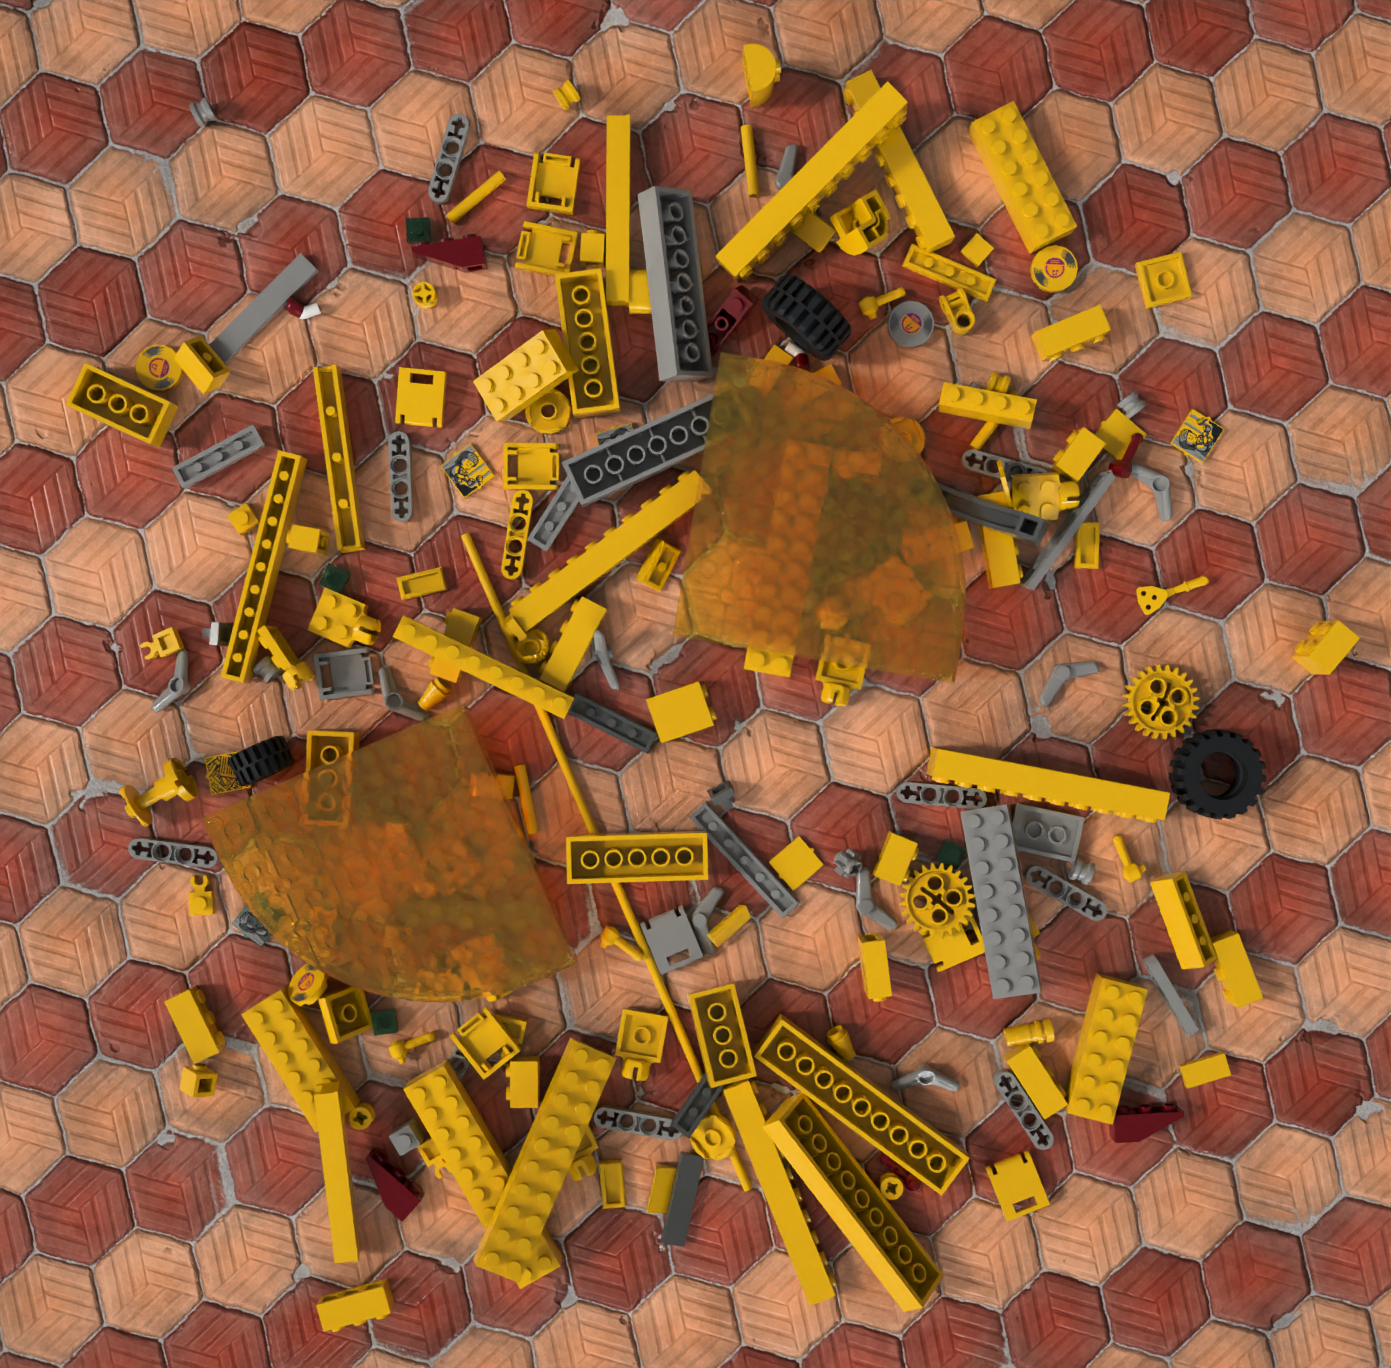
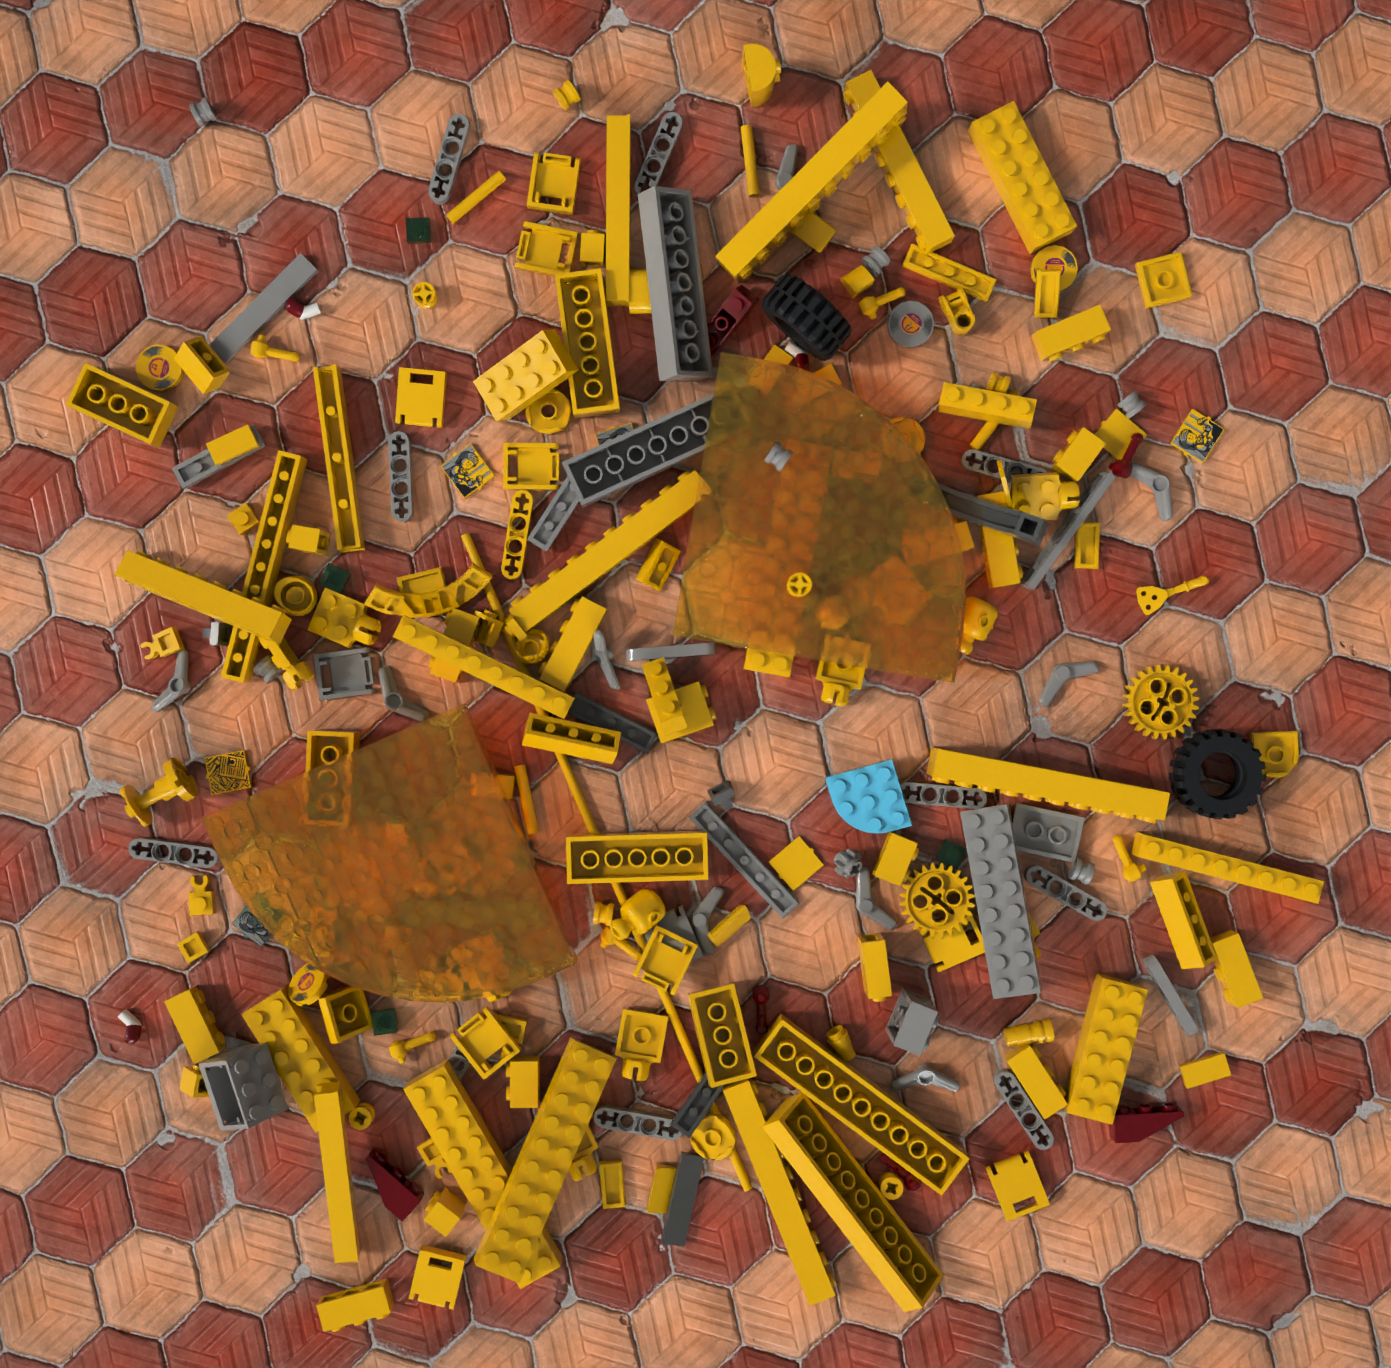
black tyre [228,736,295,786] -> none
light grey brick [389,1117,425,1156] -> none
dark red slope [411,234,488,273] -> none
yellow cone [418,677,451,711] -> none
yellow brick [830,189,891,256] -> none
yellow tile [960,233,994,267] -> none
yellow brick [1291,620,1360,675] -> none
none -> yellow brick [114,550,292,645]
none -> arm [118,1009,142,1045]
none -> yellow plate [177,931,211,963]
none -> light grey container [199,1042,288,1130]
none -> yellow tile [206,424,260,466]
none -> yellow piece [250,335,300,362]
none -> yellow piece [274,575,318,616]
none -> yellow tile [364,563,493,618]
none -> yellow container [409,1245,467,1310]
none -> yellow brick [424,1187,467,1237]
none -> yellow bracket [474,609,504,648]
none -> yellow brick [522,713,621,764]
none -> yellow wheel [593,901,614,926]
none -> yellow piece [610,888,666,940]
none -> light grey beam [625,642,716,661]
none -> yellow container [632,925,698,996]
none -> light grey beam [634,112,683,197]
none -> yellow arch [642,657,688,735]
none -> dark red piece [752,985,770,1034]
none -> light grey wheel [764,441,793,472]
none -> yellow wheel [787,572,812,597]
none -> medium azure plate [825,758,912,834]
none -> yellow brick [840,265,874,299]
none -> light grey wheel [861,246,891,276]
none -> light grey brick [885,988,939,1056]
none -> yellow piece [951,596,998,655]
none -> yellow tile [1034,270,1061,318]
none -> yellow brick [1130,832,1324,904]
none -> yellow tile [1249,731,1299,778]

